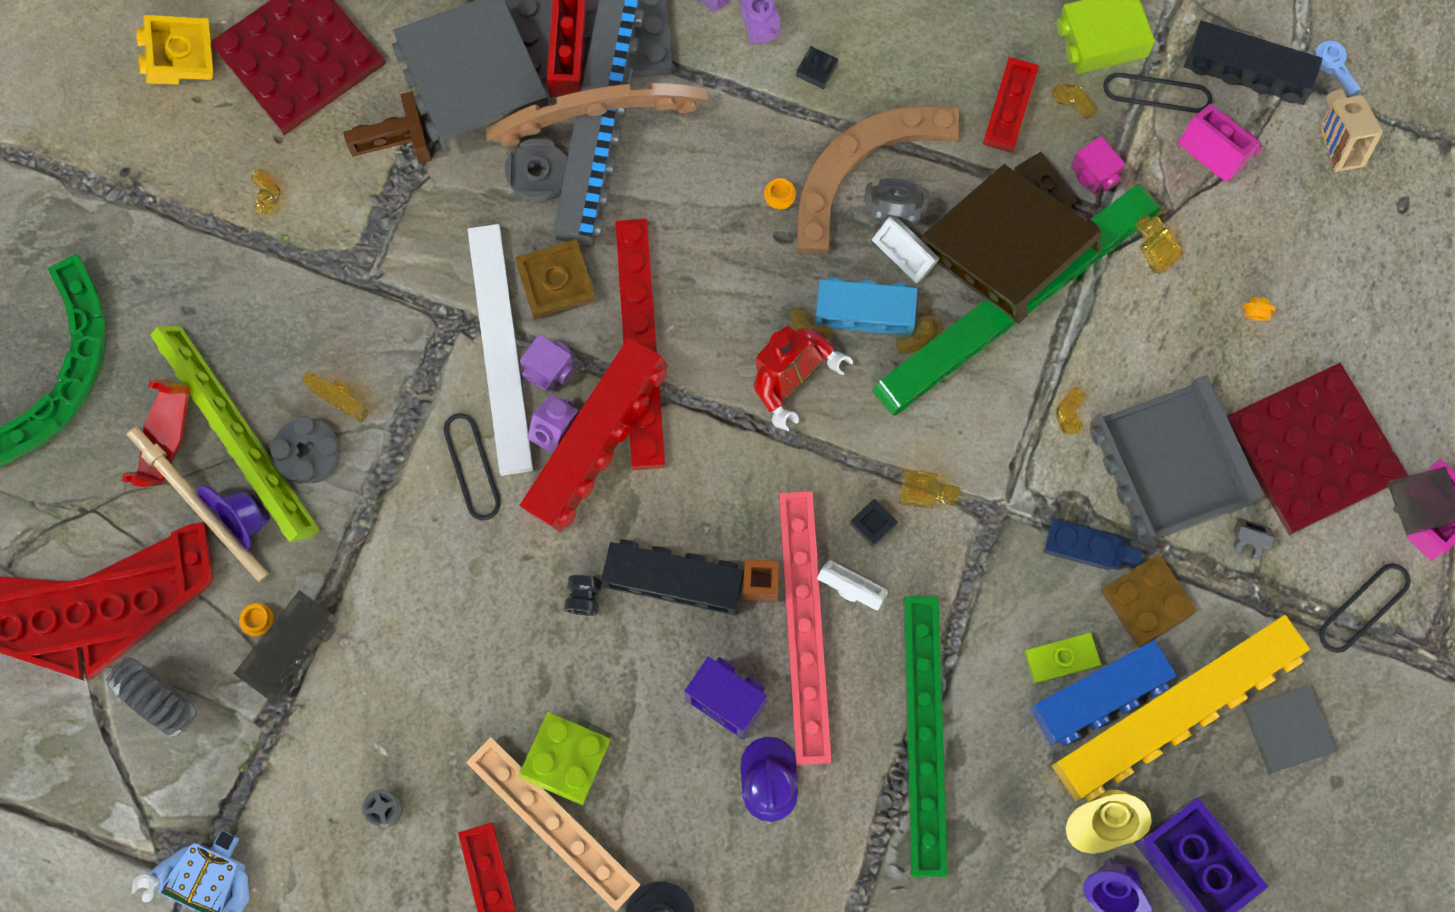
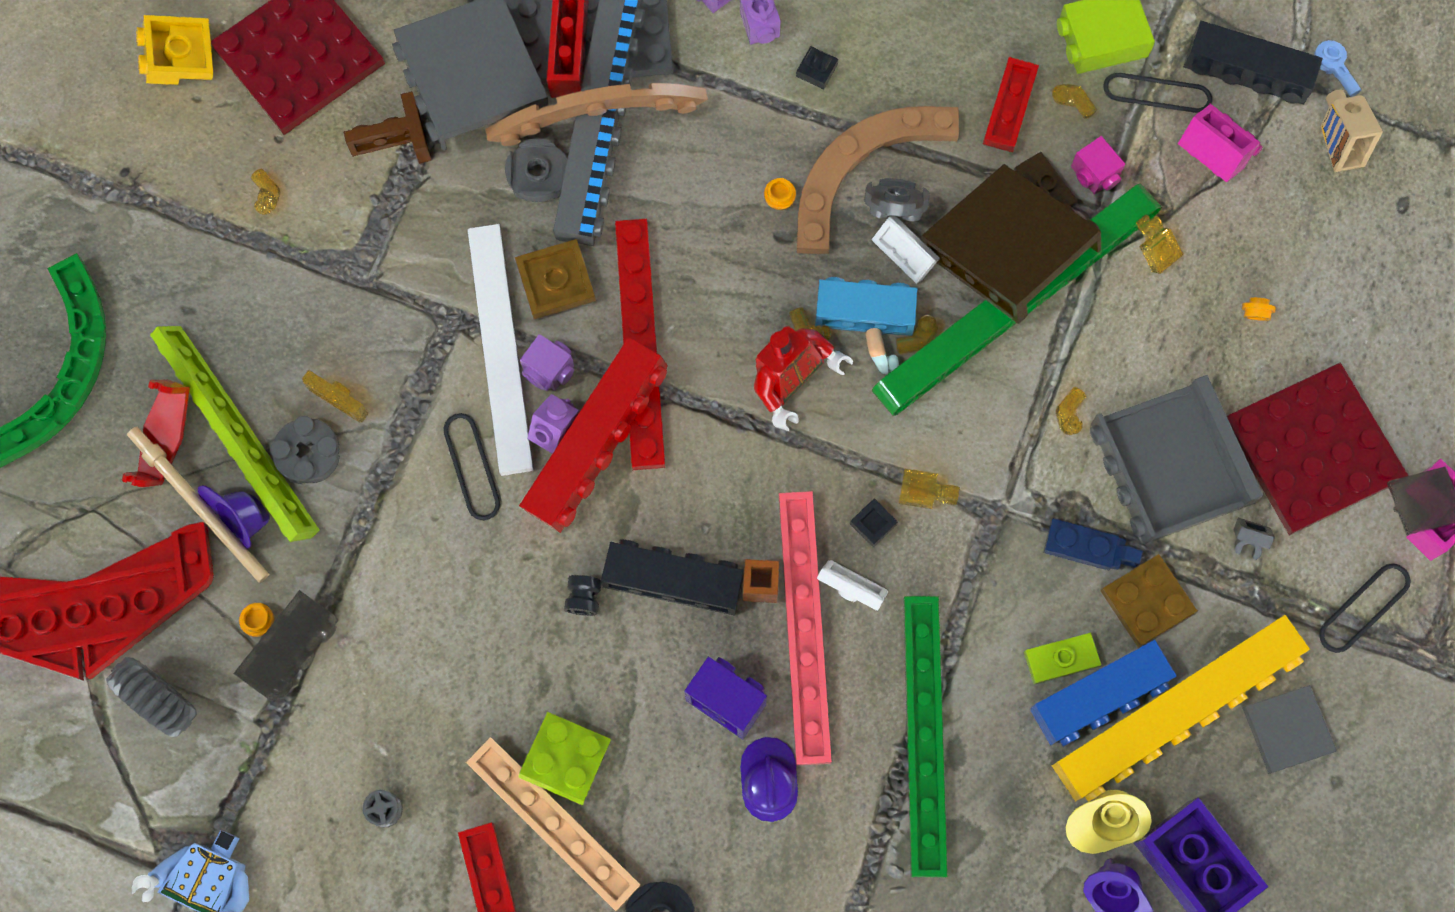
none -> arm [865,328,899,375]

